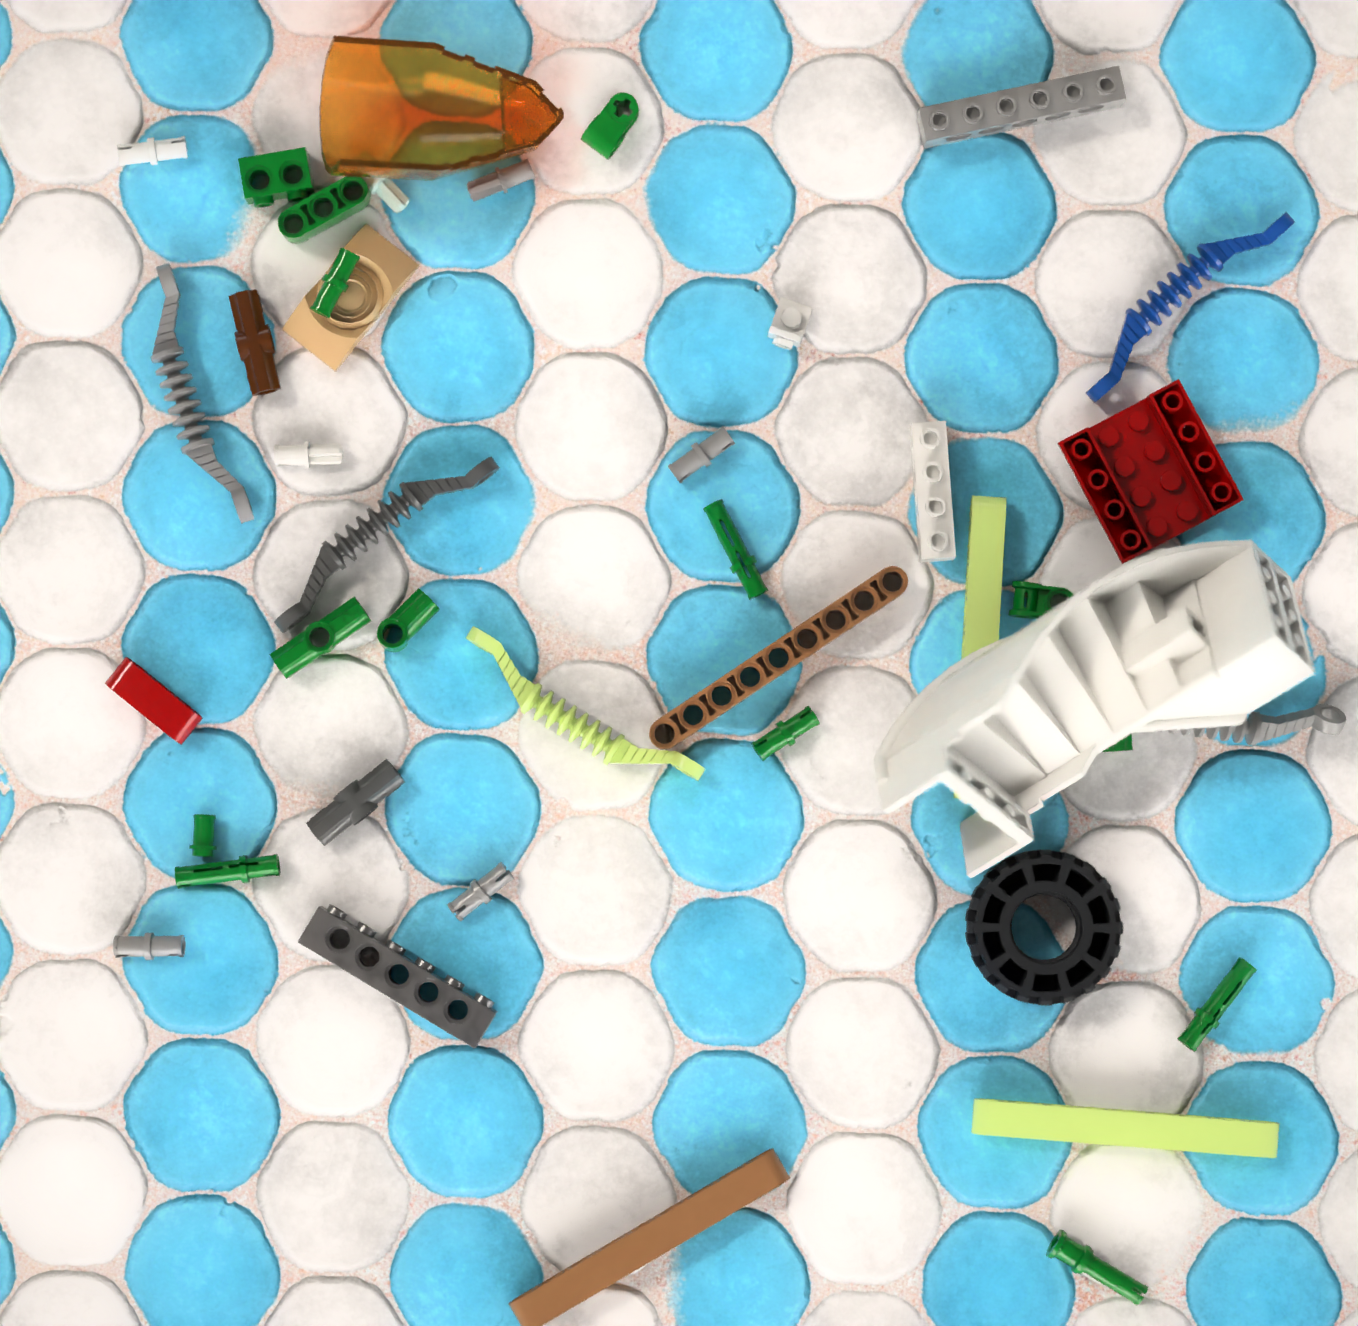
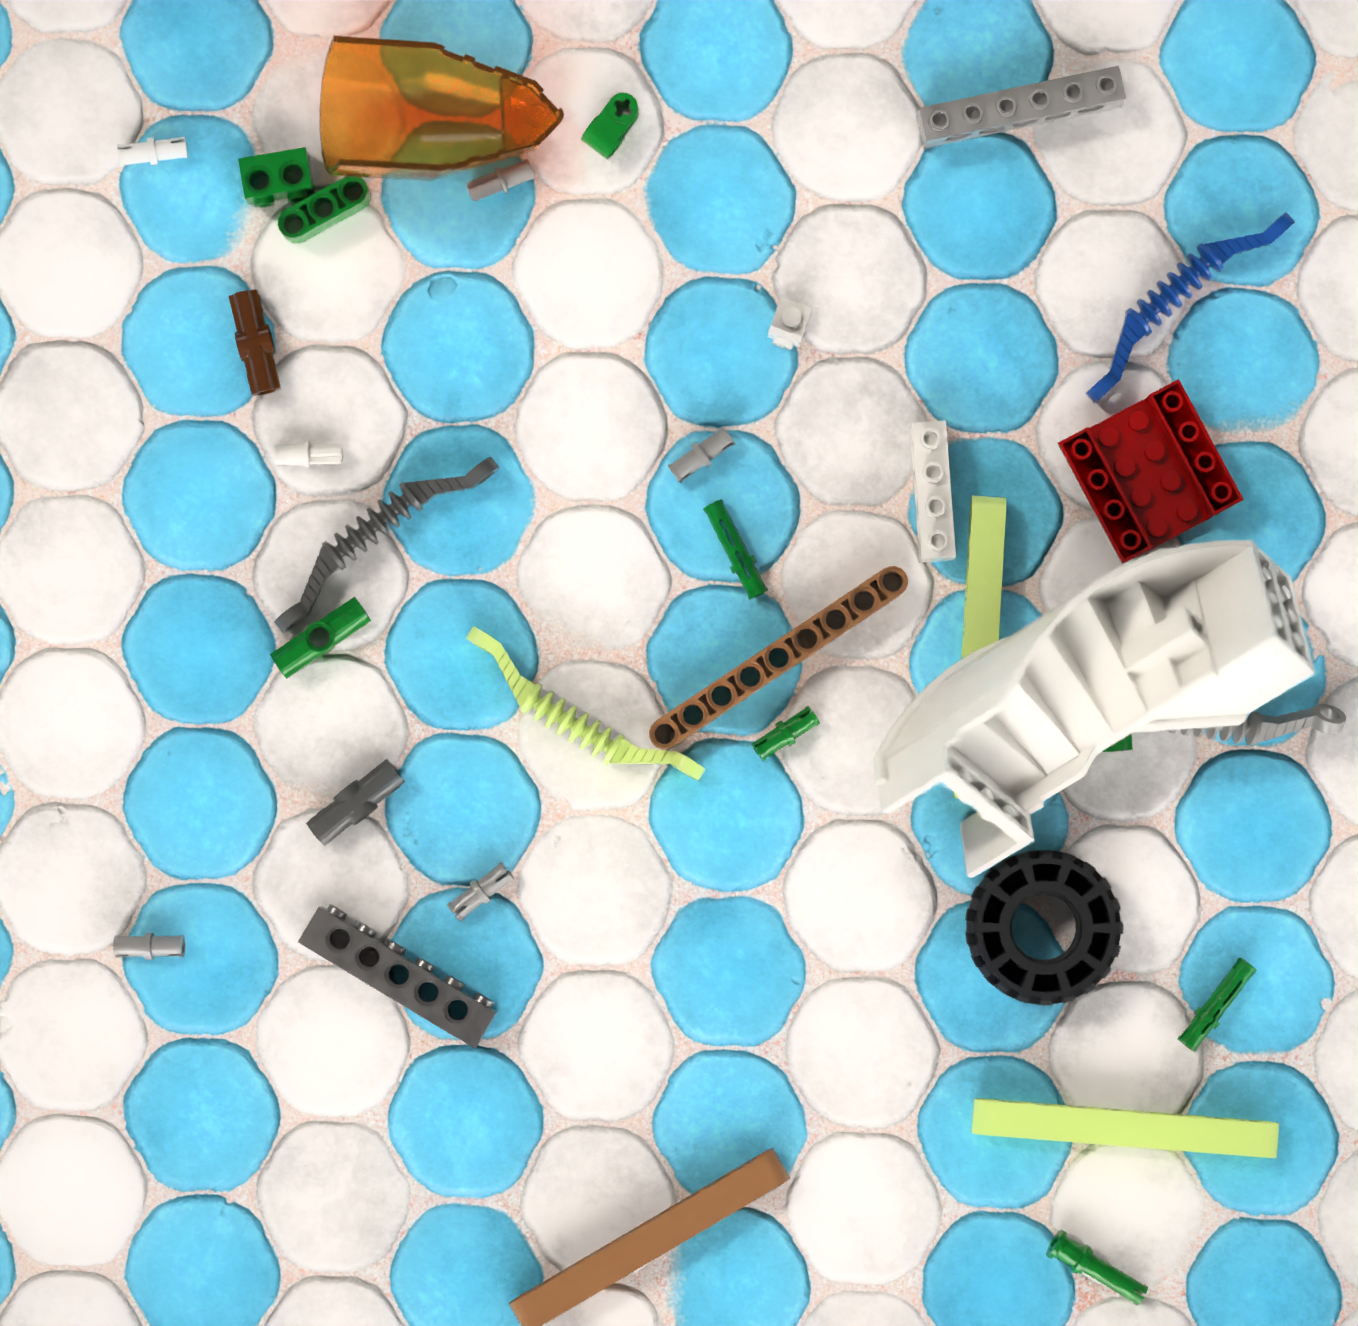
red beam [105,657,203,745] -> none
light grey piece [150,263,255,524] -> none
green pin [175,854,281,889] -> none
green pin [189,814,217,857] -> none
tan slope [282,224,420,372] -> none
green pin [310,248,360,318] -> none
light aqua axle [351,153,410,213] -> none
green piece [377,588,440,653] -> none
green piece [1008,581,1074,619] -> none

